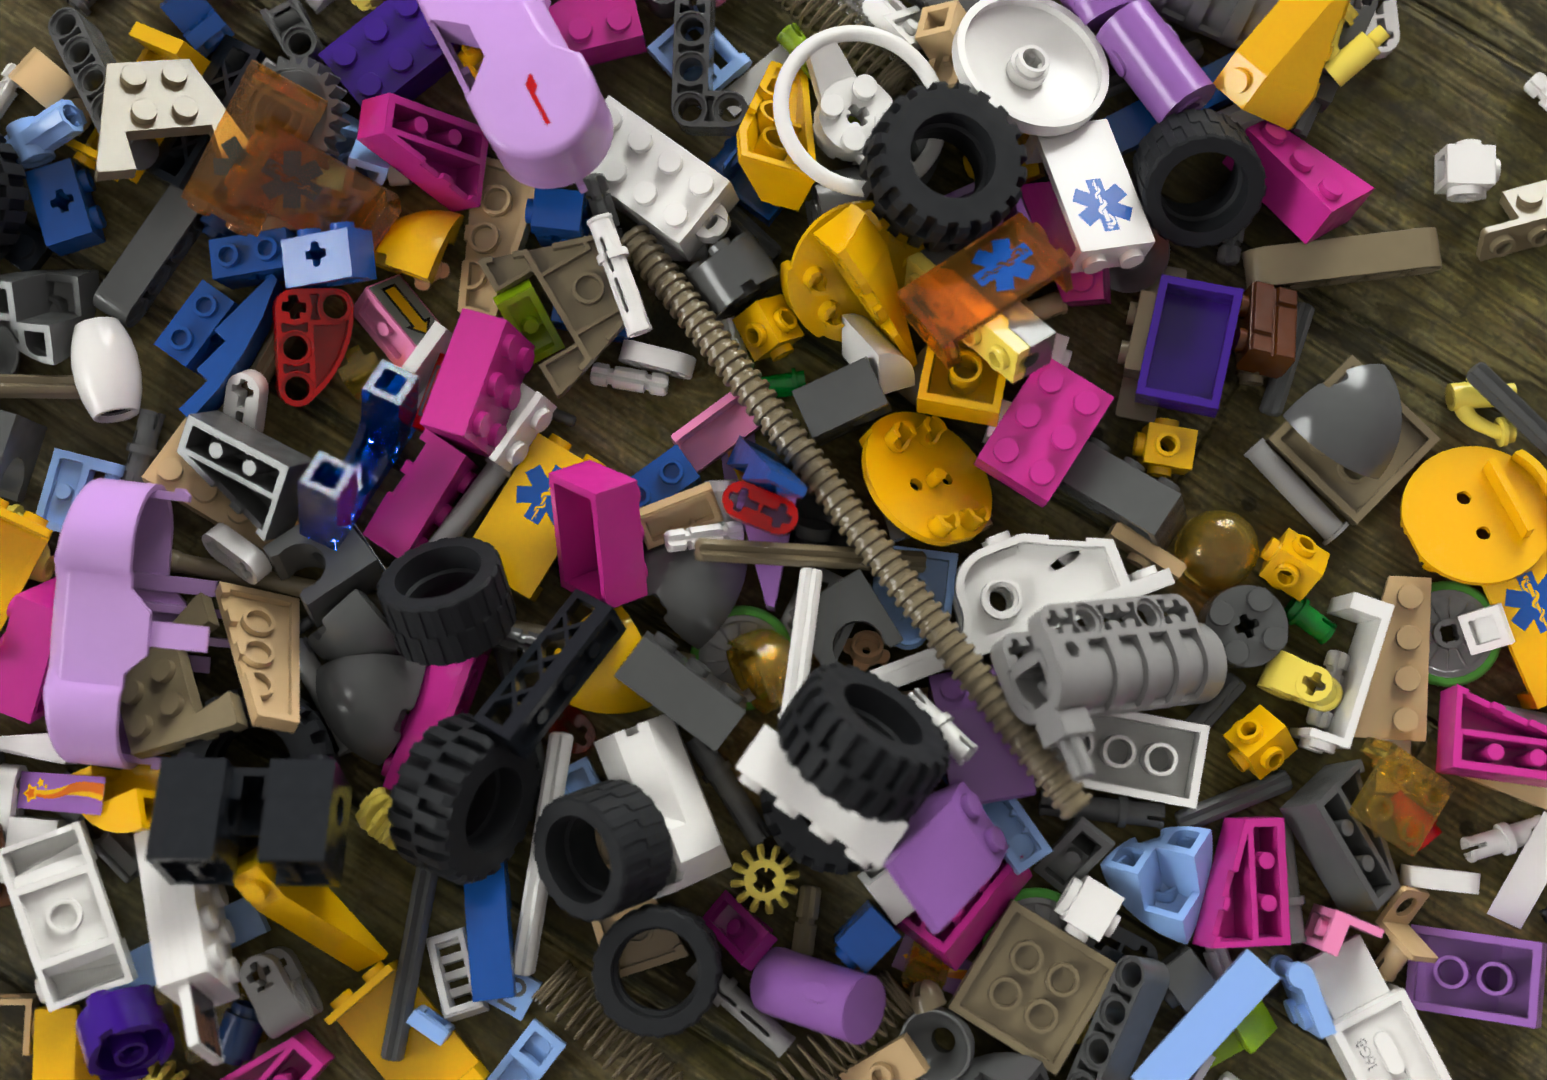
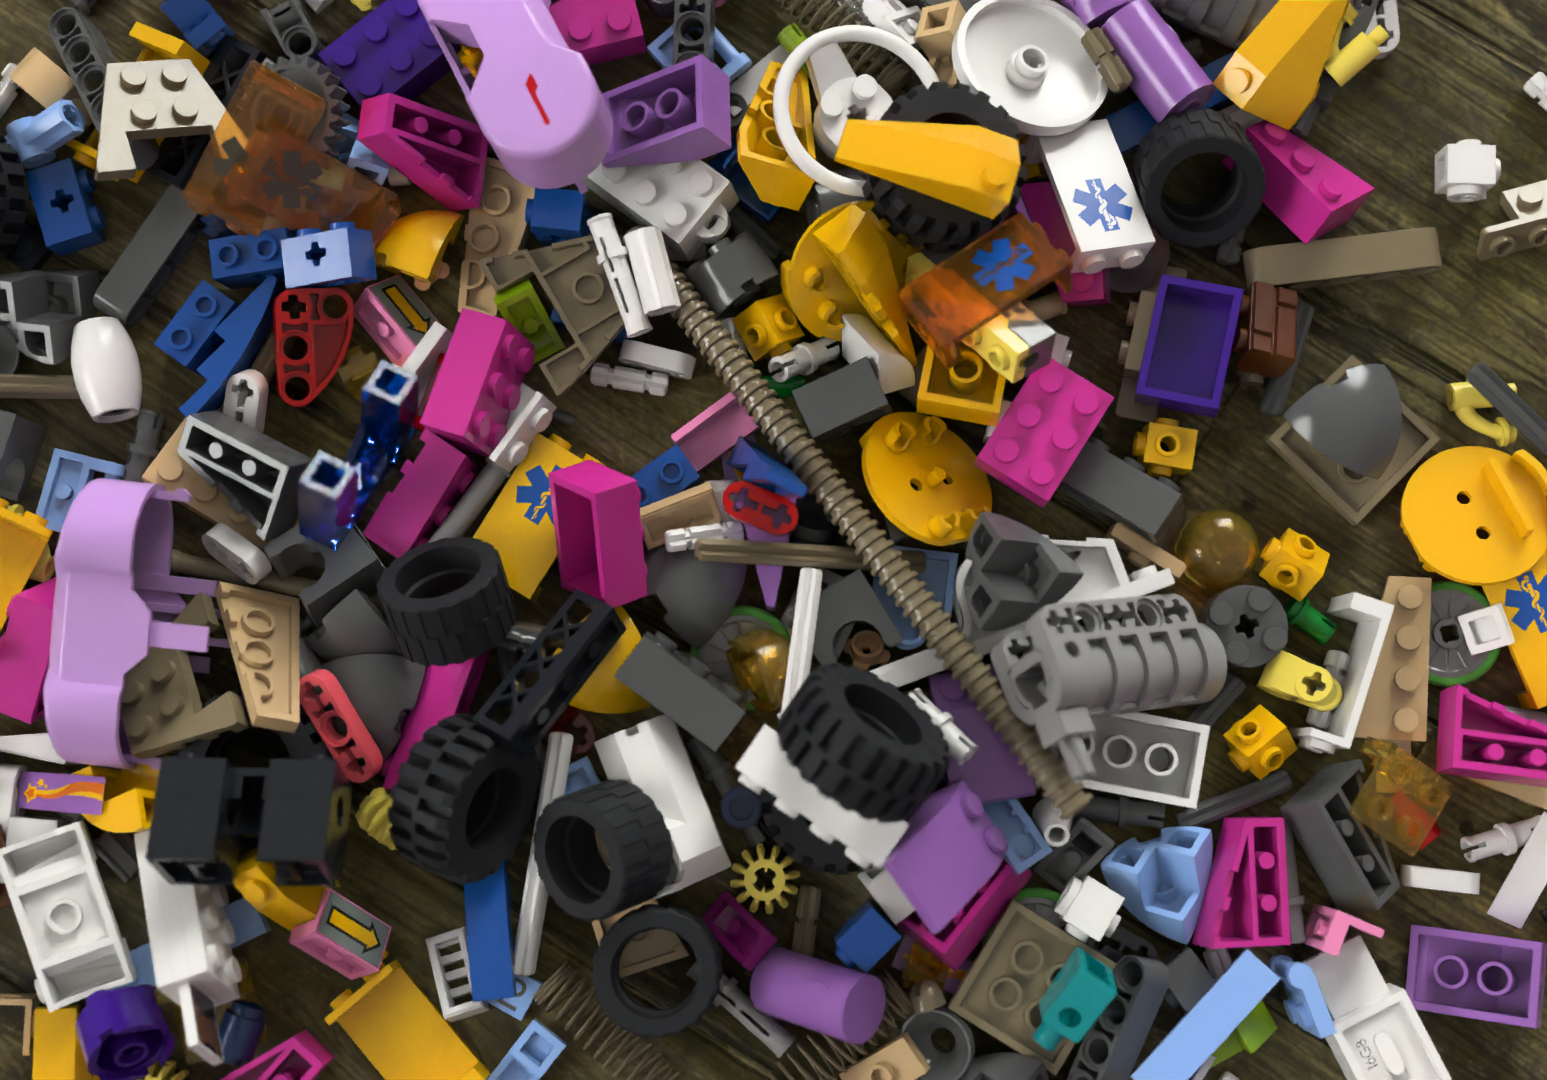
light grey piece [240,946,323,1039] -> none
dark grey axle [381,866,438,1062] -> none
light blue tile [406,1004,455,1046] -> none
dark grey axle [583,173,624,239] -> none
light grey pin [1244,438,1349,546] -> none
tan bracket [1374,886,1438,982] -> none
none -> panel [289,888,392,980]
none -> coral beam [299,669,383,783]
none -> medium lavender slope [602,54,731,168]
none -> white axle [624,226,681,317]
none -> dark blue tile [721,786,762,829]
none -> white pin [768,337,840,382]
none -> yellow wedge [834,119,1021,219]
none -> dark grey brick [965,511,1084,631]
none -> white cone [1032,797,1073,847]
none -> teal torso [1032,946,1118,1052]
none -> dark tan piece [1081,27,1133,93]

